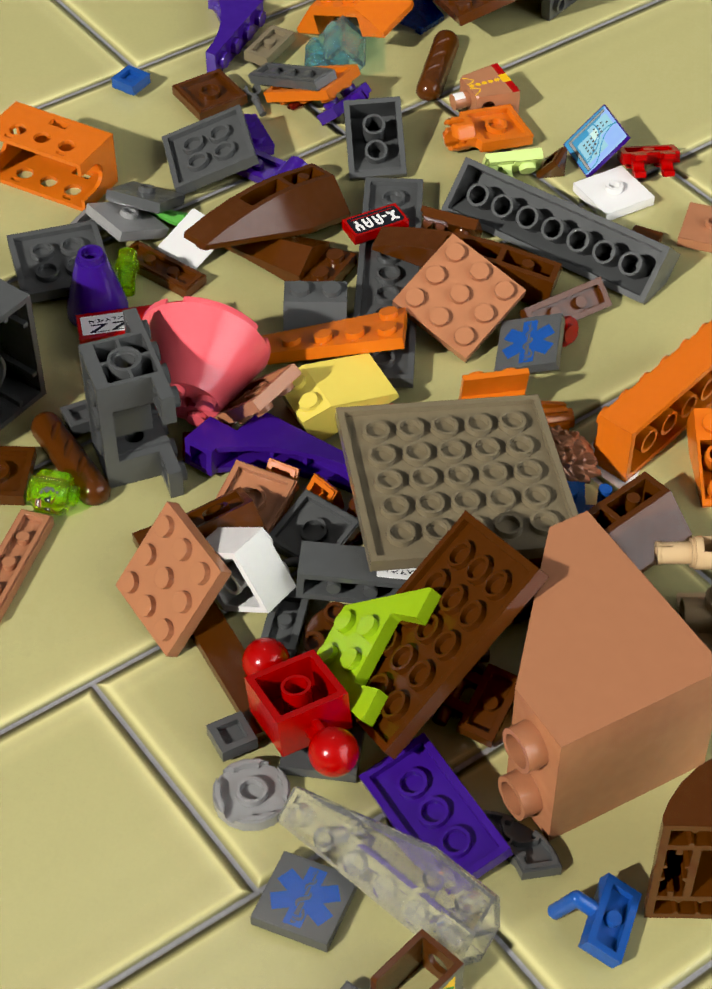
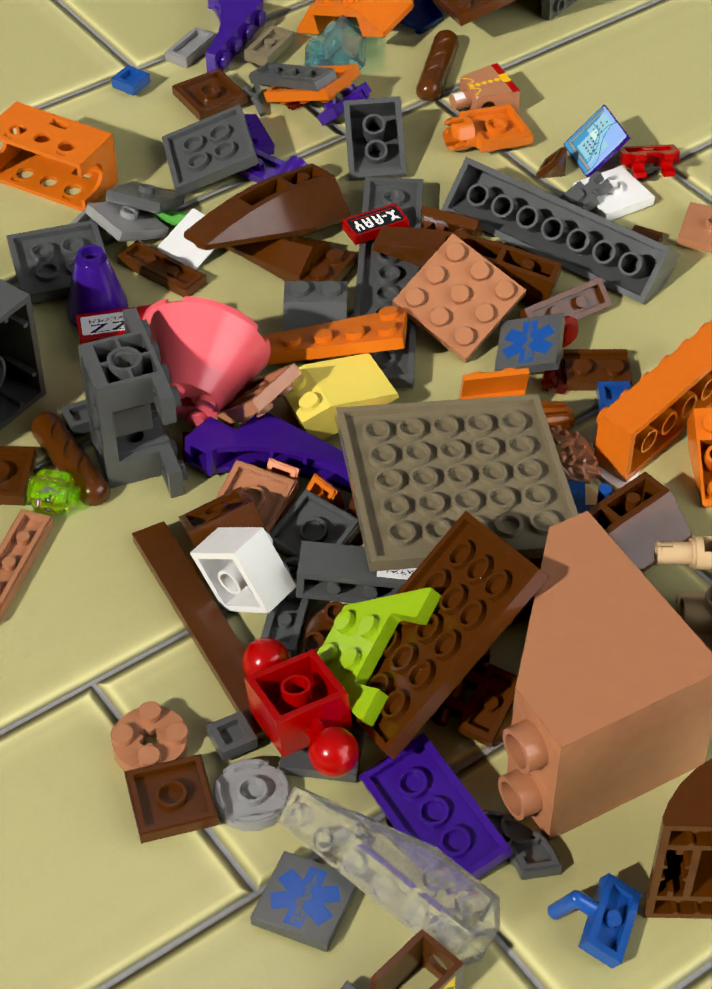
clear neon green pin [115,247,139,297] -> none
nougat plate [116,501,232,657] -> none
yellowish green plate [481,148,544,177] -> none
none -> nougat plate [110,701,189,771]
none -> reddish brown plate [124,754,219,844]
none -> light grey tile [165,27,217,68]
none -> clear red piece [541,360,567,395]
none -> dark grey plate [559,171,613,211]
none -> reddish brown plate [562,349,632,391]
none -> blue plate [596,381,631,412]

